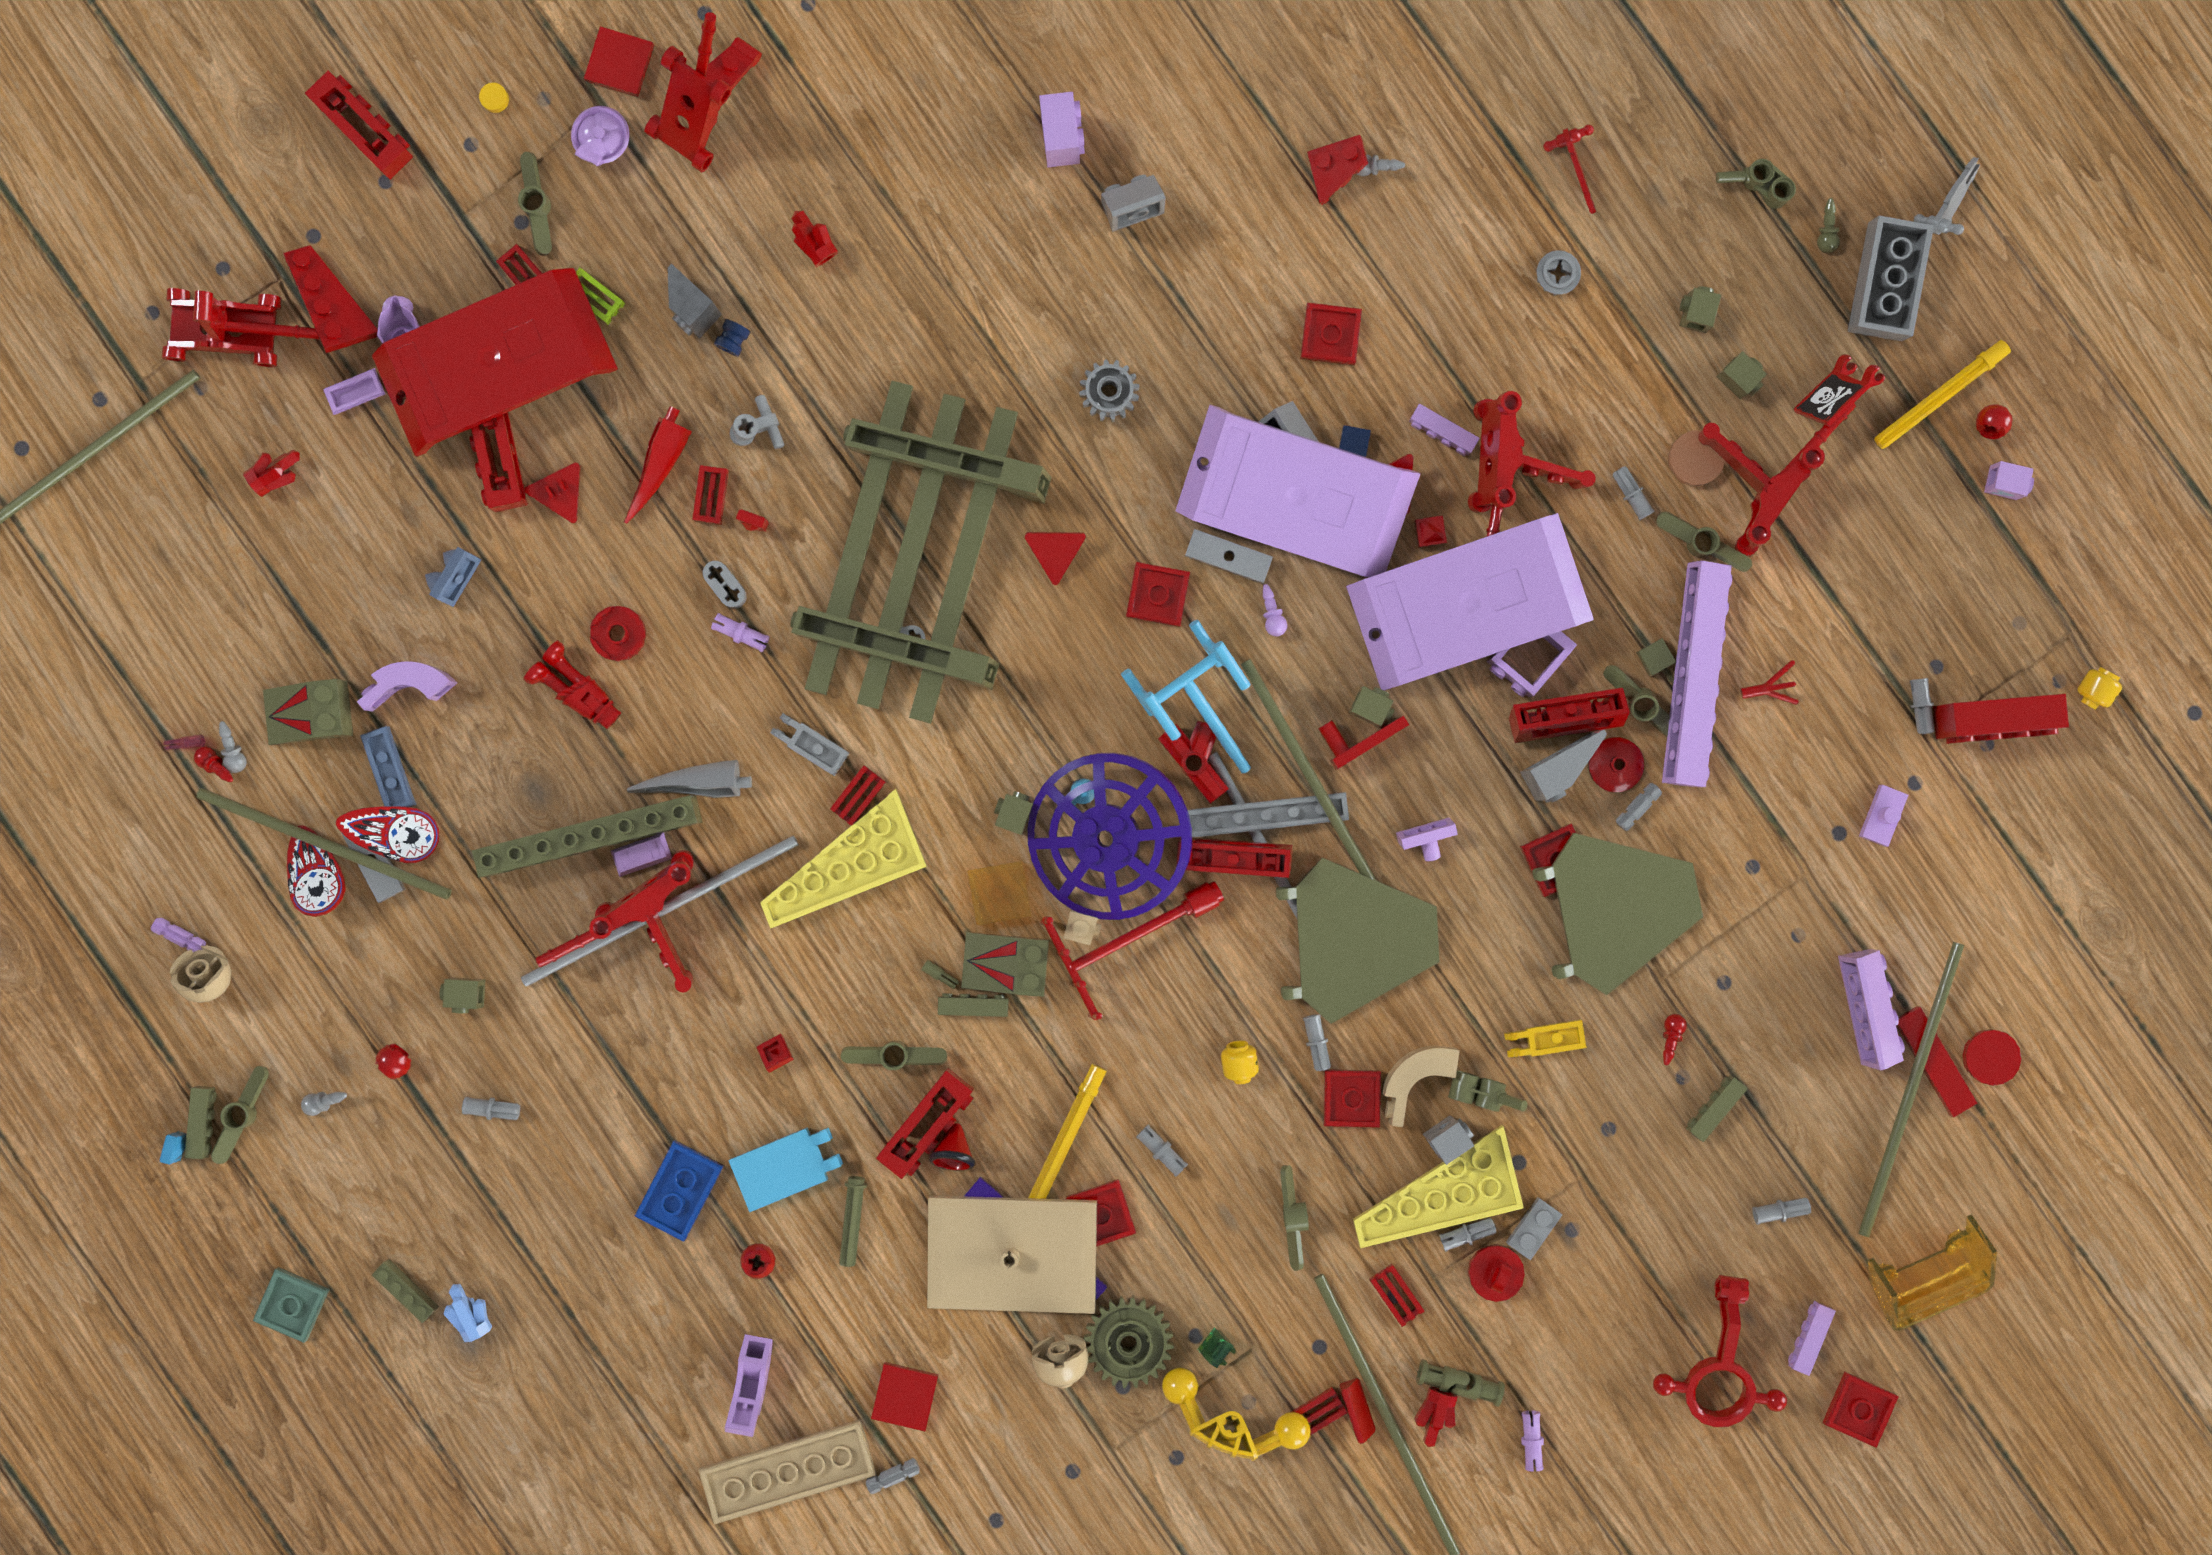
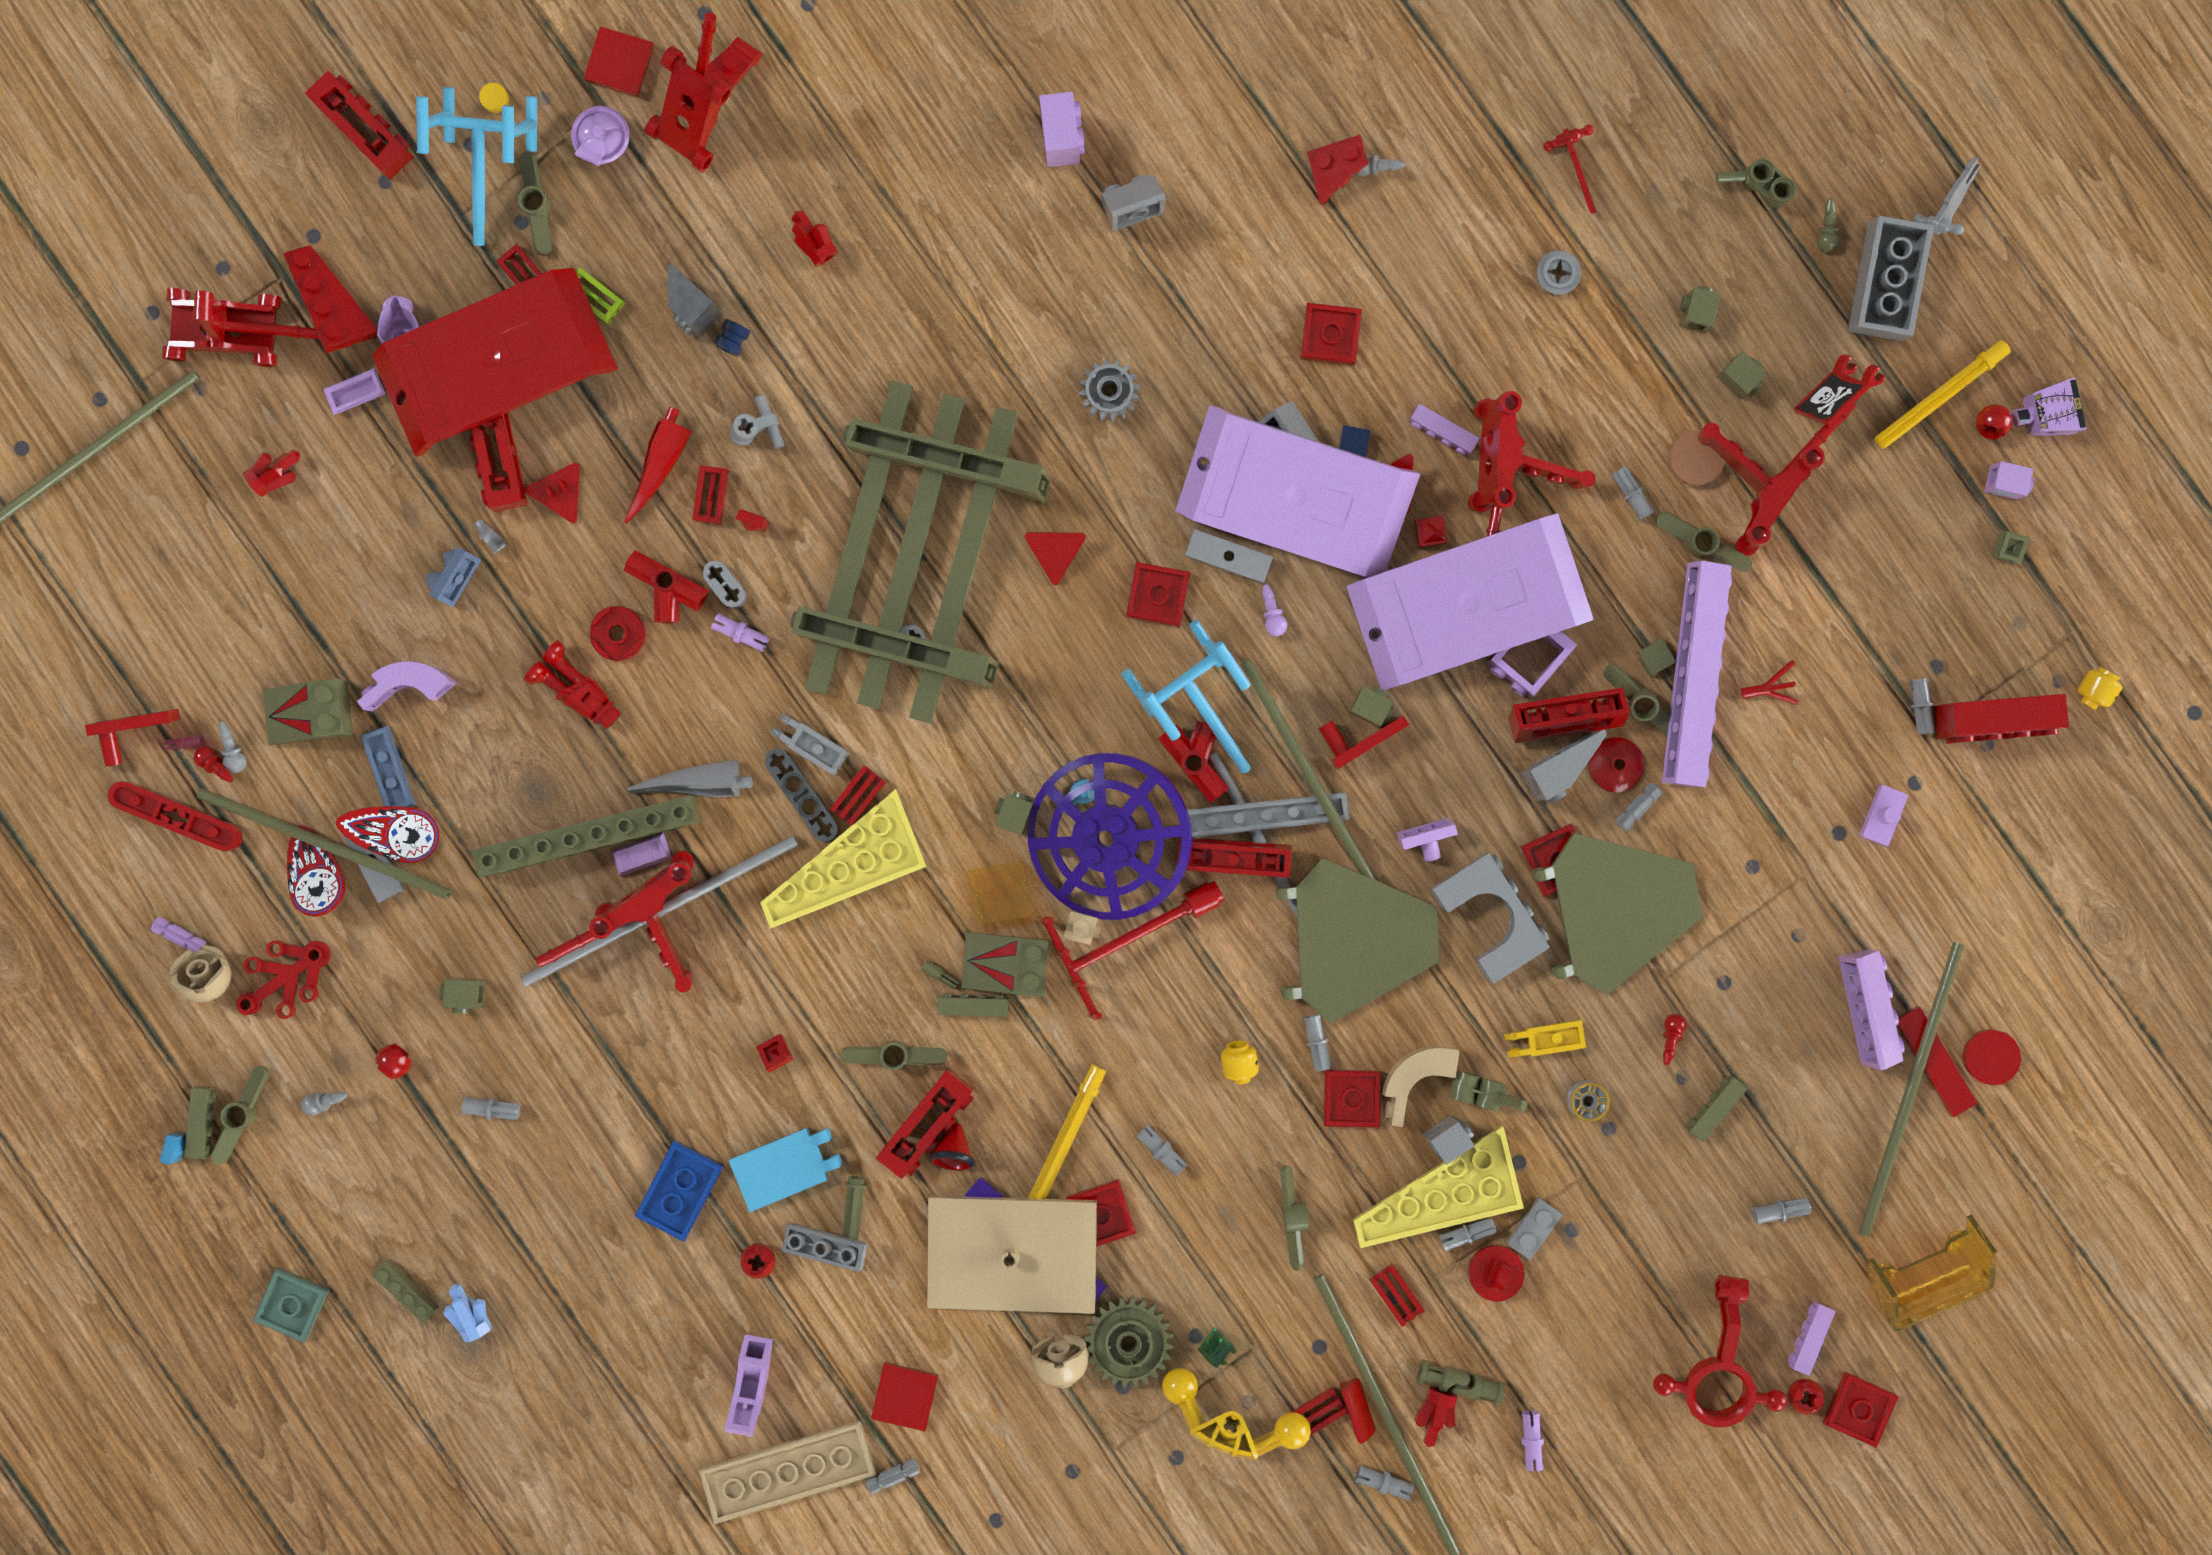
none -> red piece [85,709,181,767]
none -> red piece [108,781,243,851]
none -> red plant [236,940,331,1019]
none -> medium azure piece [416,87,537,246]
none -> light grey piece [475,520,506,555]
none -> red piece [623,550,709,624]
none -> dark grey beam [765,749,839,842]
none -> light grey tile [782,1223,868,1272]
none -> light grey pin [1355,1464,1414,1501]
none -> light grey arch [1429,853,1550,984]
none -> light grey wheel [1566,1080,1610,1122]
none -> red piece [1787,1379,1824,1415]
none -> olive tile [1992,530,2030,564]
none -> lavender torso [2012,377,2087,436]

